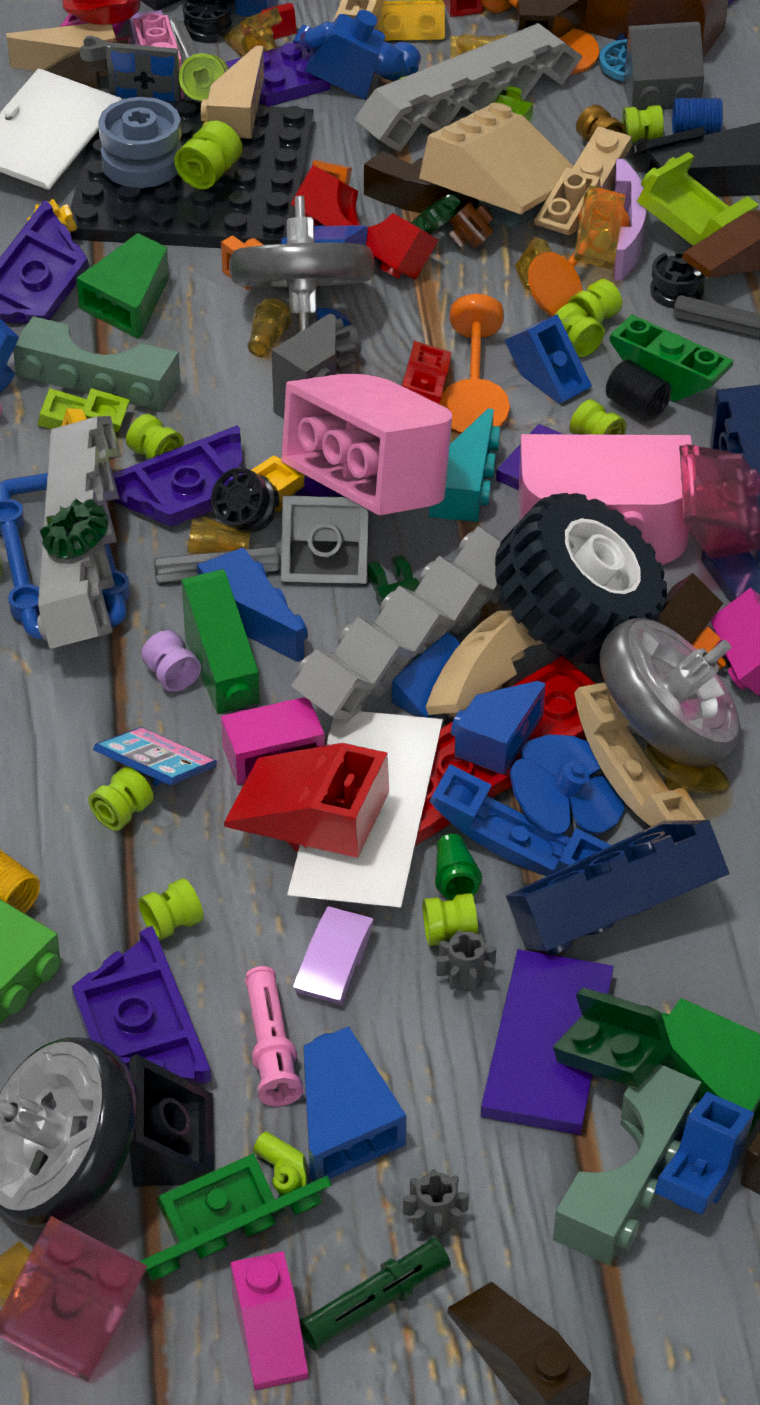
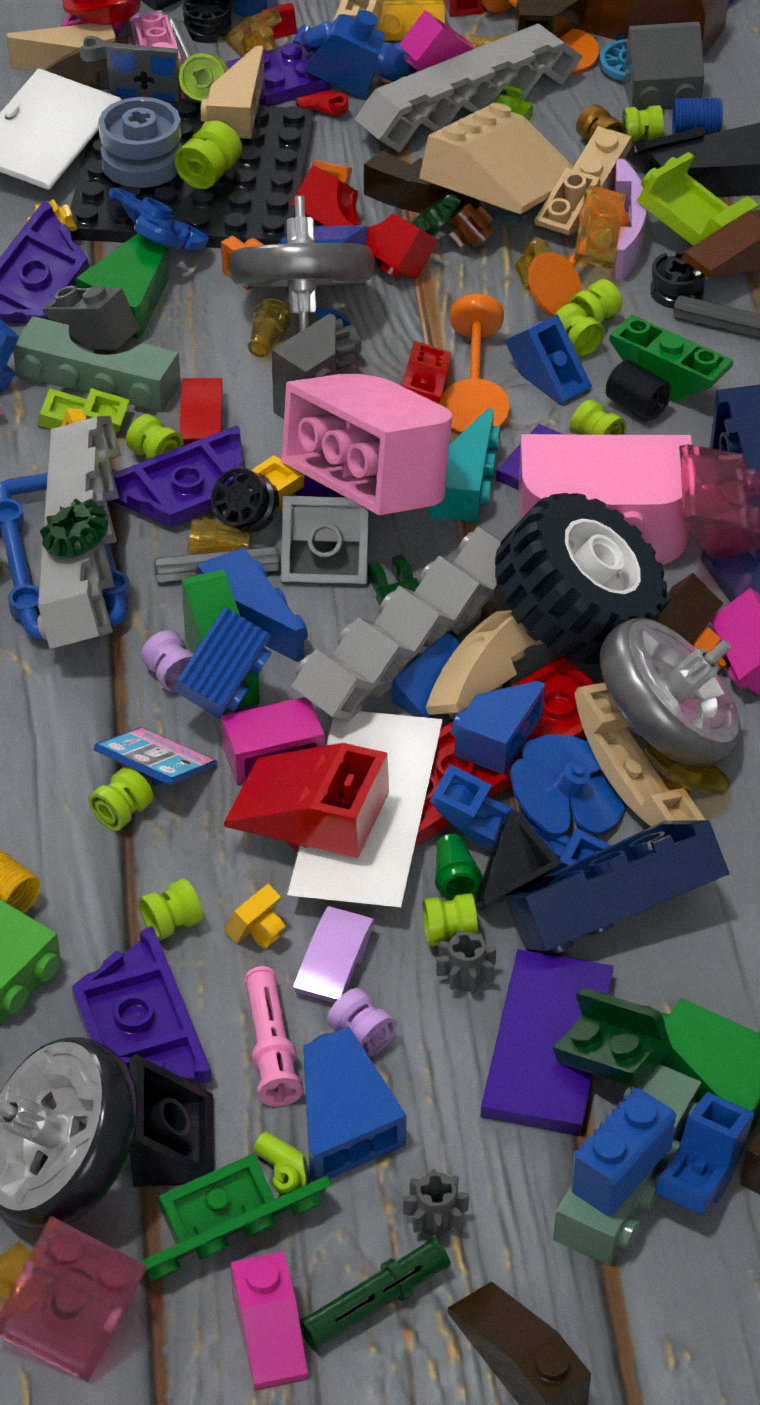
none -> dark grey slope [42,285,140,350]
none -> blue animal [108,188,209,252]
none -> blue brick [173,607,272,719]
none -> red slope [180,378,223,446]
none -> yellow tile [224,884,286,950]
none -> red arm [295,90,349,117]
none -> lavender wheel [327,988,397,1057]
none -> dark pink brick [398,10,476,71]
none -> black slope [475,810,562,911]
none -> blue brick [571,1088,677,1216]

